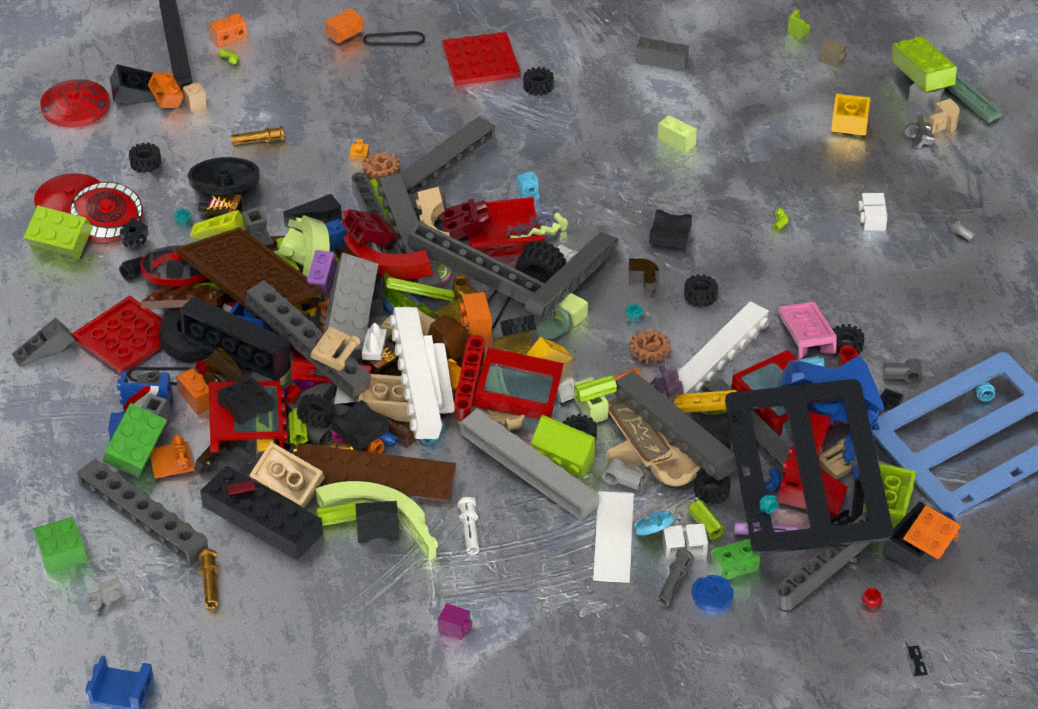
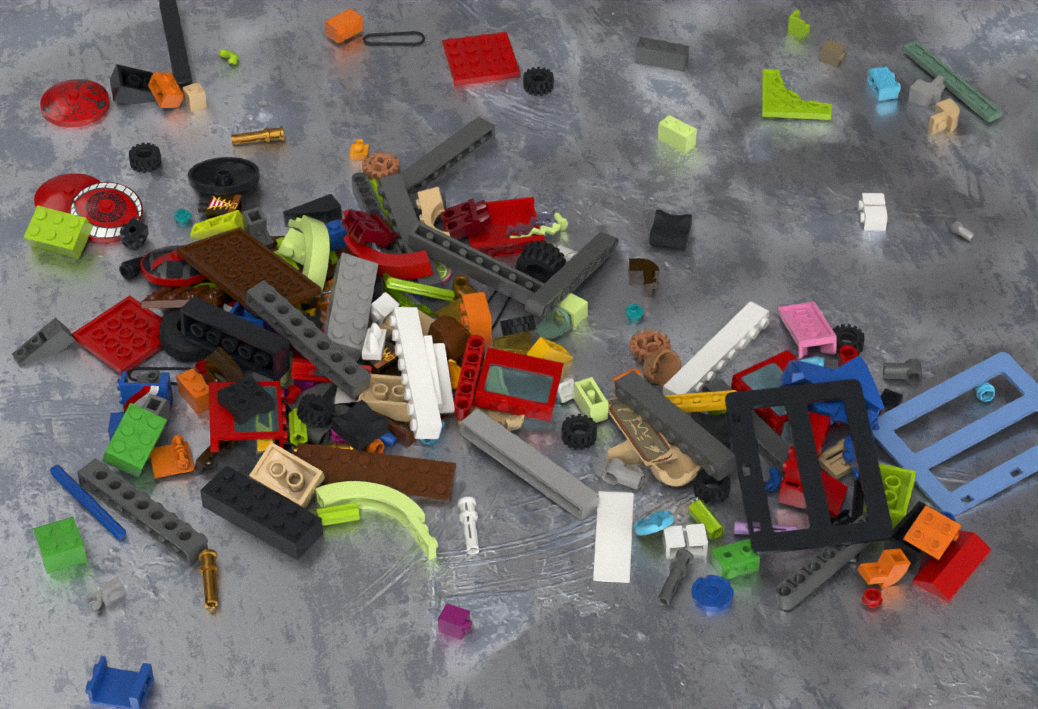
orange brick [209,13,248,48] -> none
dark red piece [226,480,256,495] -> none
medium lavender bracket [307,250,337,296] -> none
tan plate [311,326,361,371] -> none
black brick [355,501,399,543] -> none
medium azure brick [516,171,540,199] -> none
lime slope [531,415,595,480] -> none
lime axle [574,375,617,403] -> none
clear purple hips [650,365,684,403] -> none
black tyre [684,274,718,308] -> none
teal plate [759,495,779,514] -> none
lime arm [772,208,789,232] -> none
yellow brick [831,94,870,135] -> none
lime brick [892,36,957,92] -> none
flat silver hips [904,115,934,149] -> none
black piece [904,642,928,677] -> none
none -> blue axle [50,465,127,540]
none -> white piece [367,292,400,329]
none -> medium nougat helmet [642,349,681,387]
none -> lime plate [762,69,832,120]
none -> orange brick [857,548,911,589]
none -> medium azure brick [867,66,901,101]
none -> red slope [912,530,991,603]

